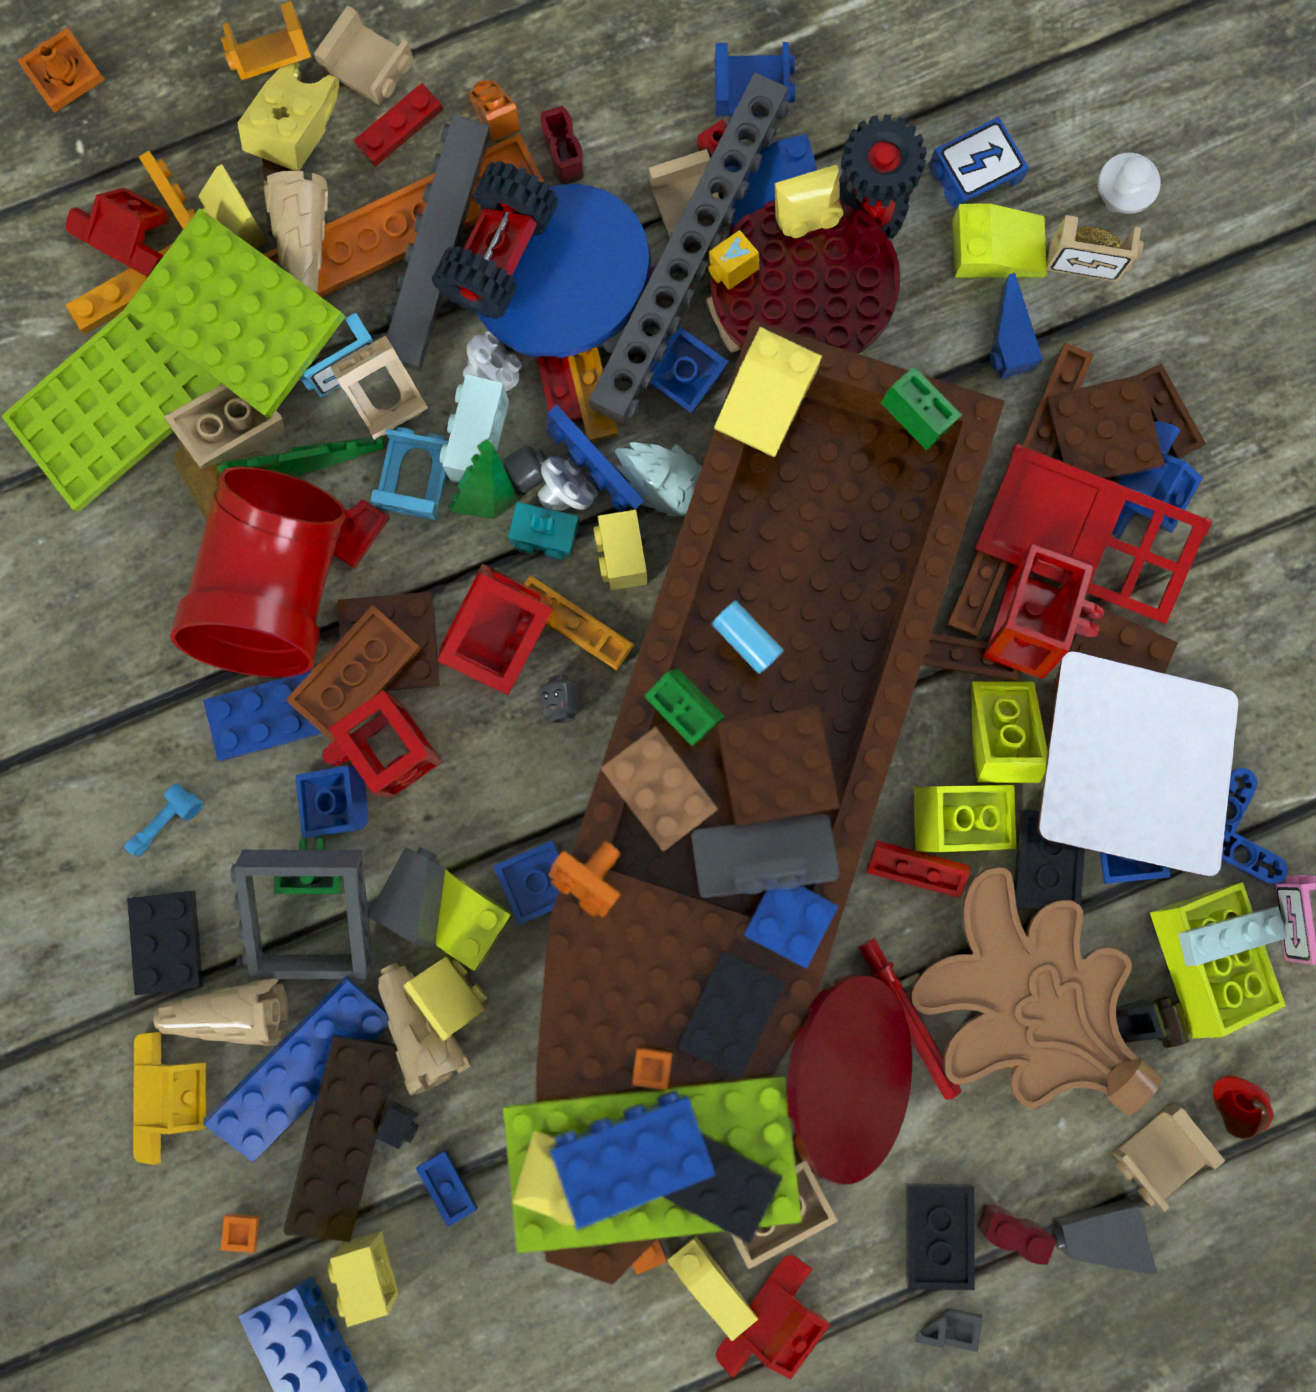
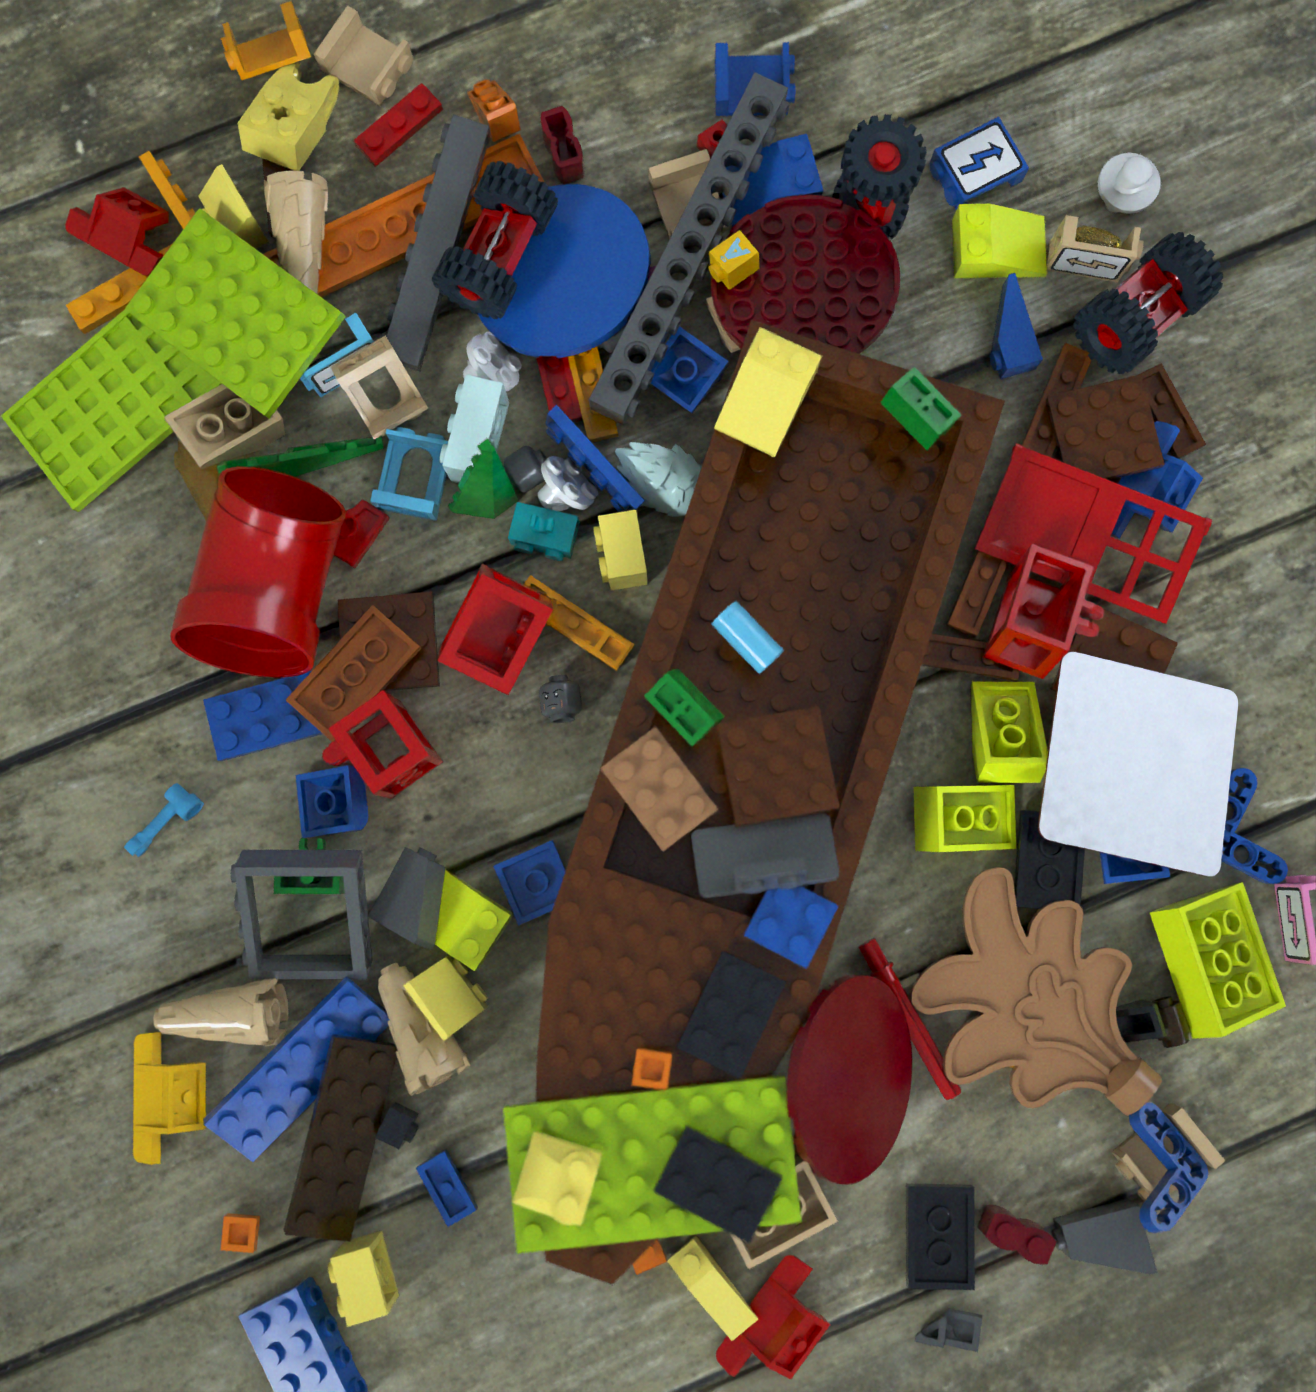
orange plate [17,27,105,113] -> none
black plate [127,890,203,996] -> none
orange plate [549,841,620,918] -> none
blue bracket [549,1091,715,1230] -> none
light yellow slope [775,164,843,238] -> none
red plate [867,840,970,898] -> none
light aqua plate [1178,906,1286,966] -> none
red piece [1213,1075,1274,1140] -> none
none -> black plate [1074,232,1223,374]
none -> blue beam [1129,1102,1208,1233]

